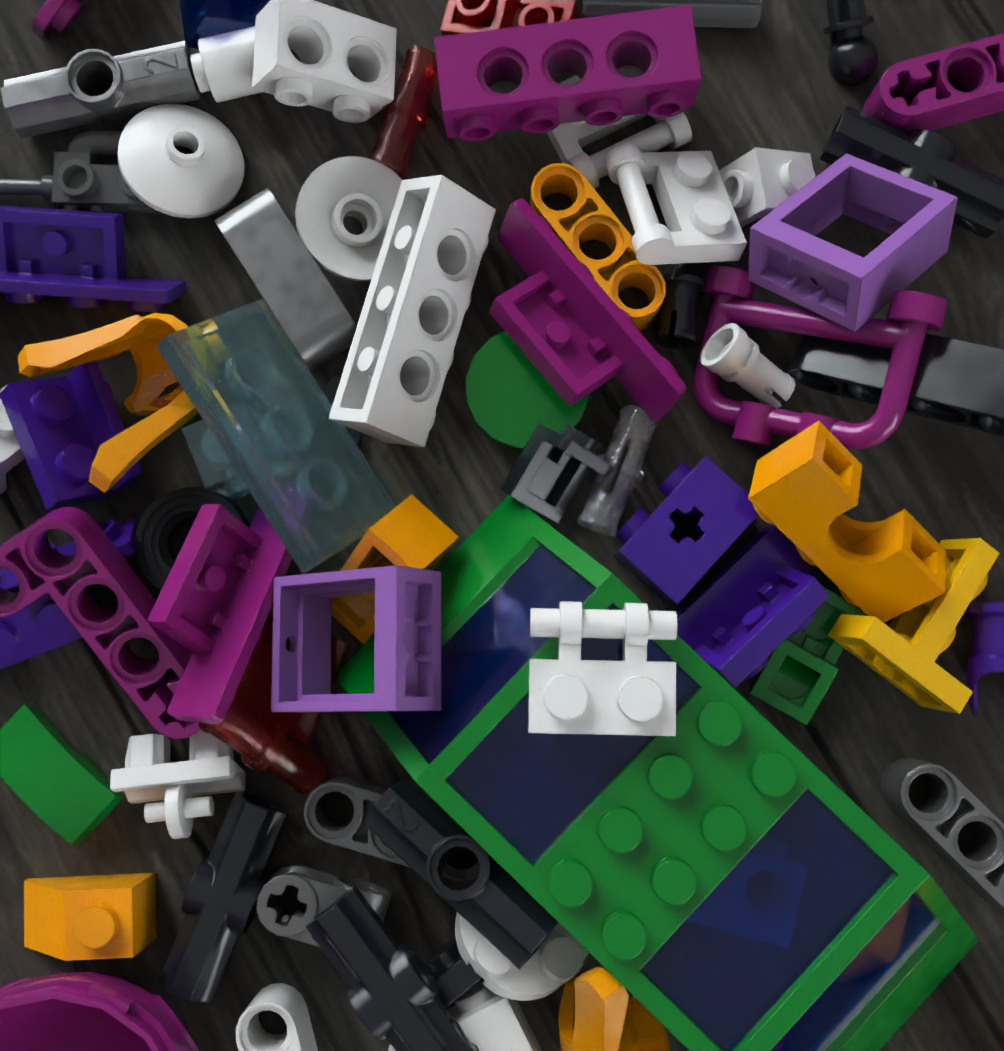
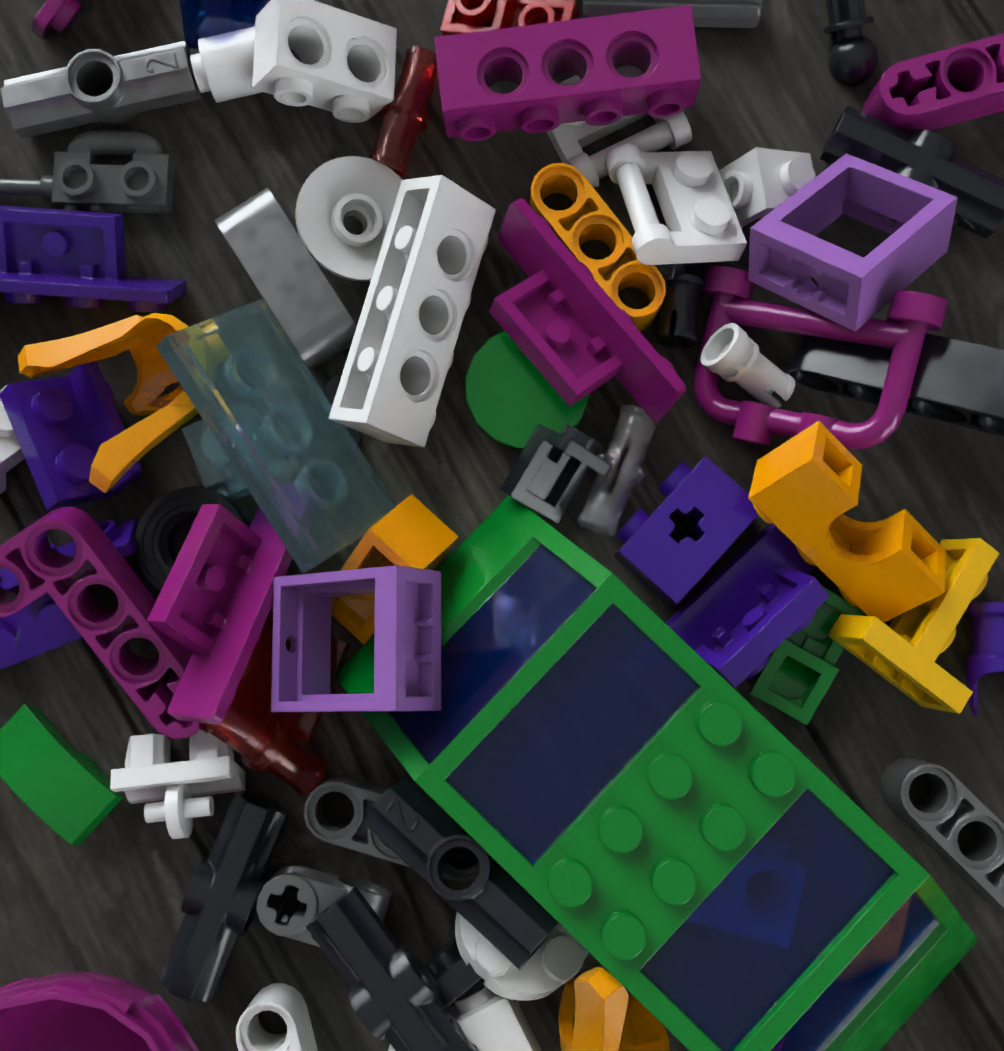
light orange slope [24,872,157,961] -> none
white dish [117,104,245,219] -> none
white plate [528,601,677,736] -> none

